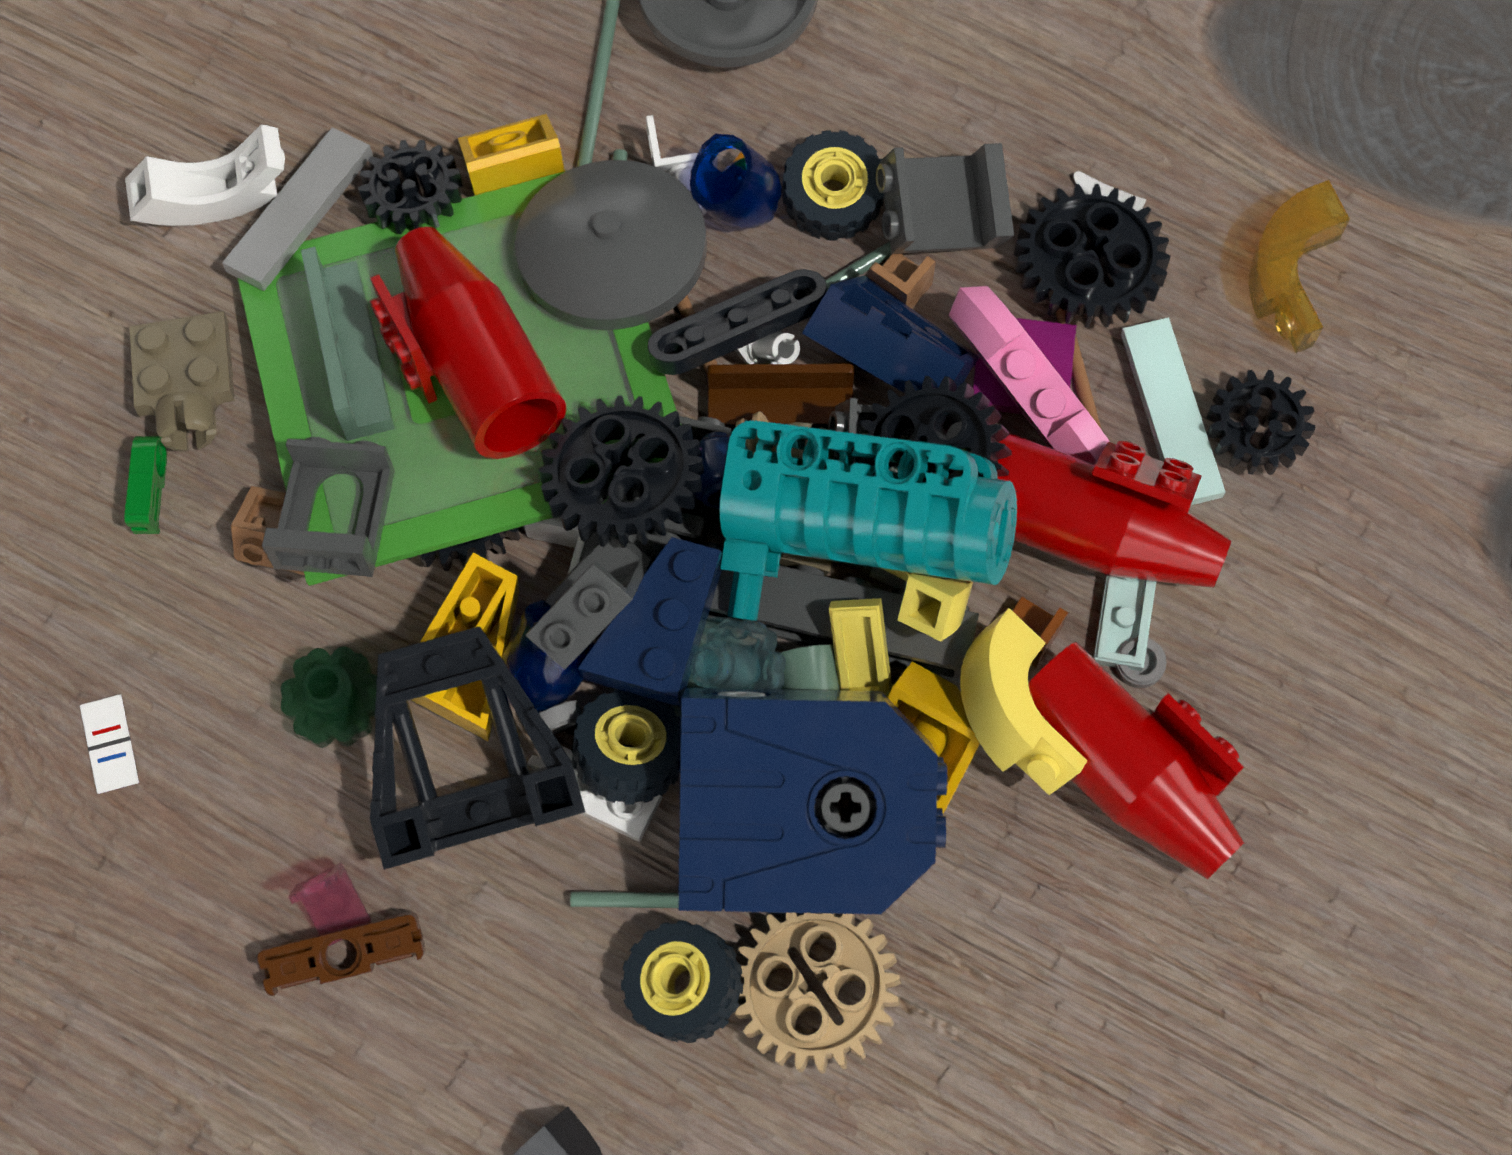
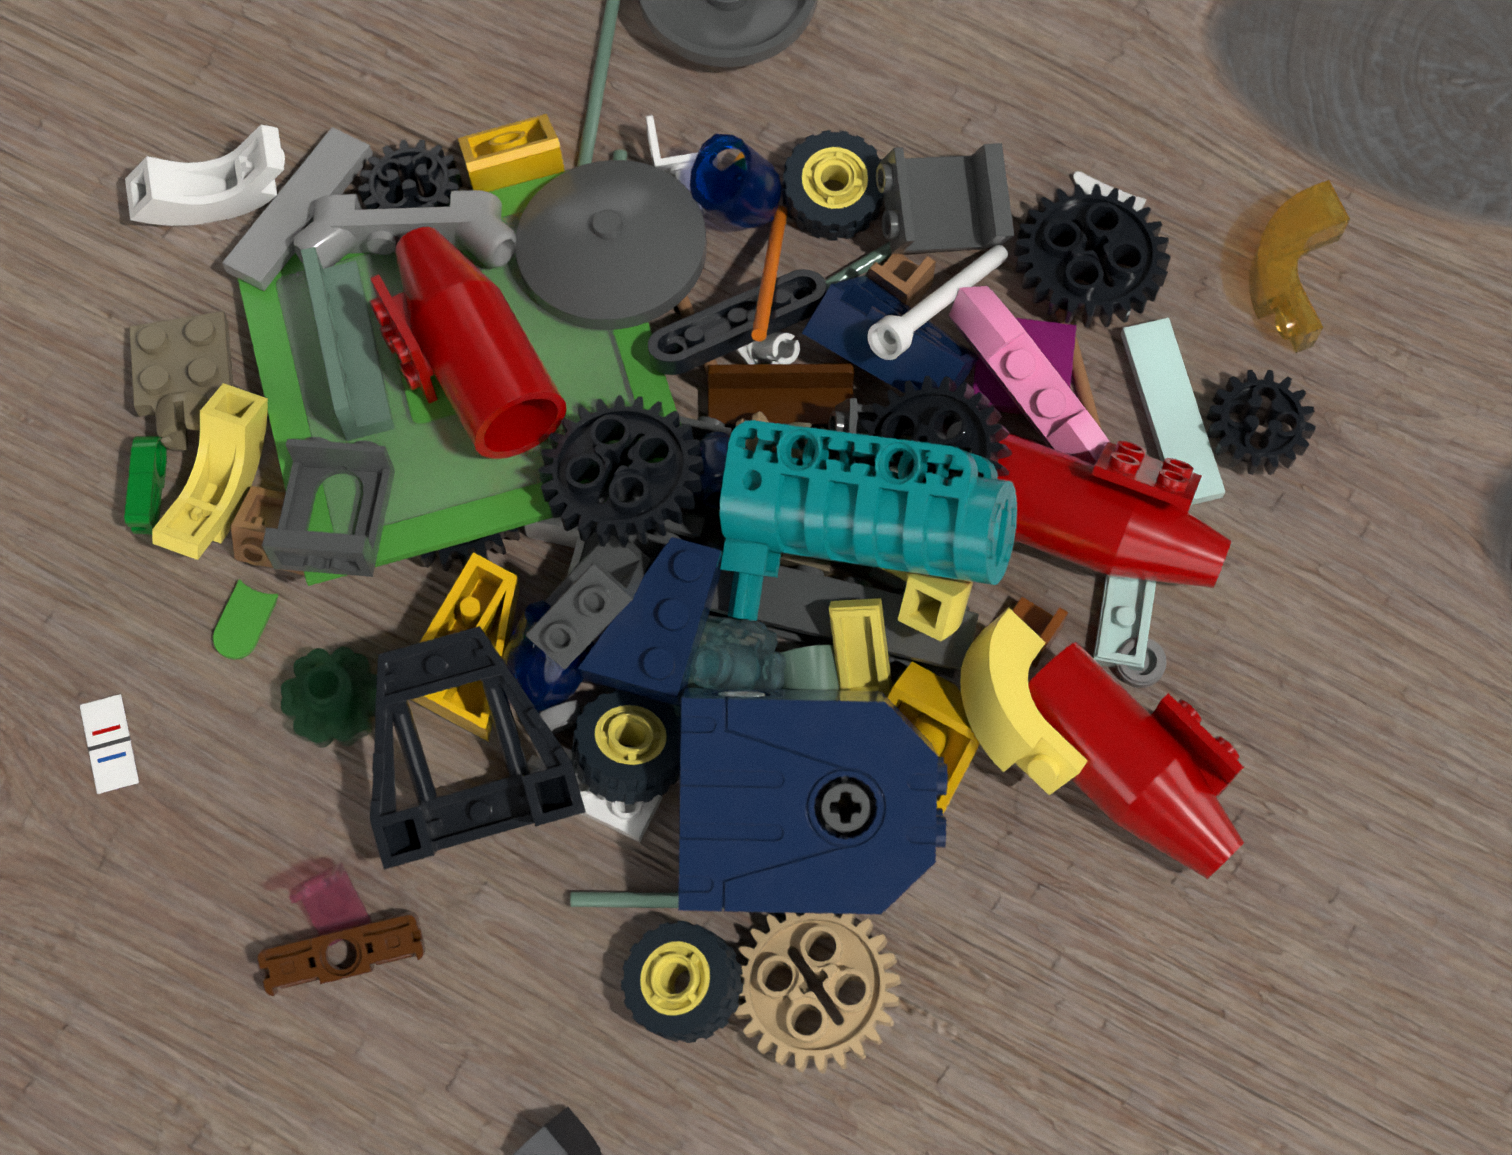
none -> light yellow arch [152,383,268,560]
none -> bright green piece [213,579,279,660]
none -> light grey plate [293,190,517,269]
none -> orange axle [751,206,788,342]
none -> white piece [868,245,1008,360]

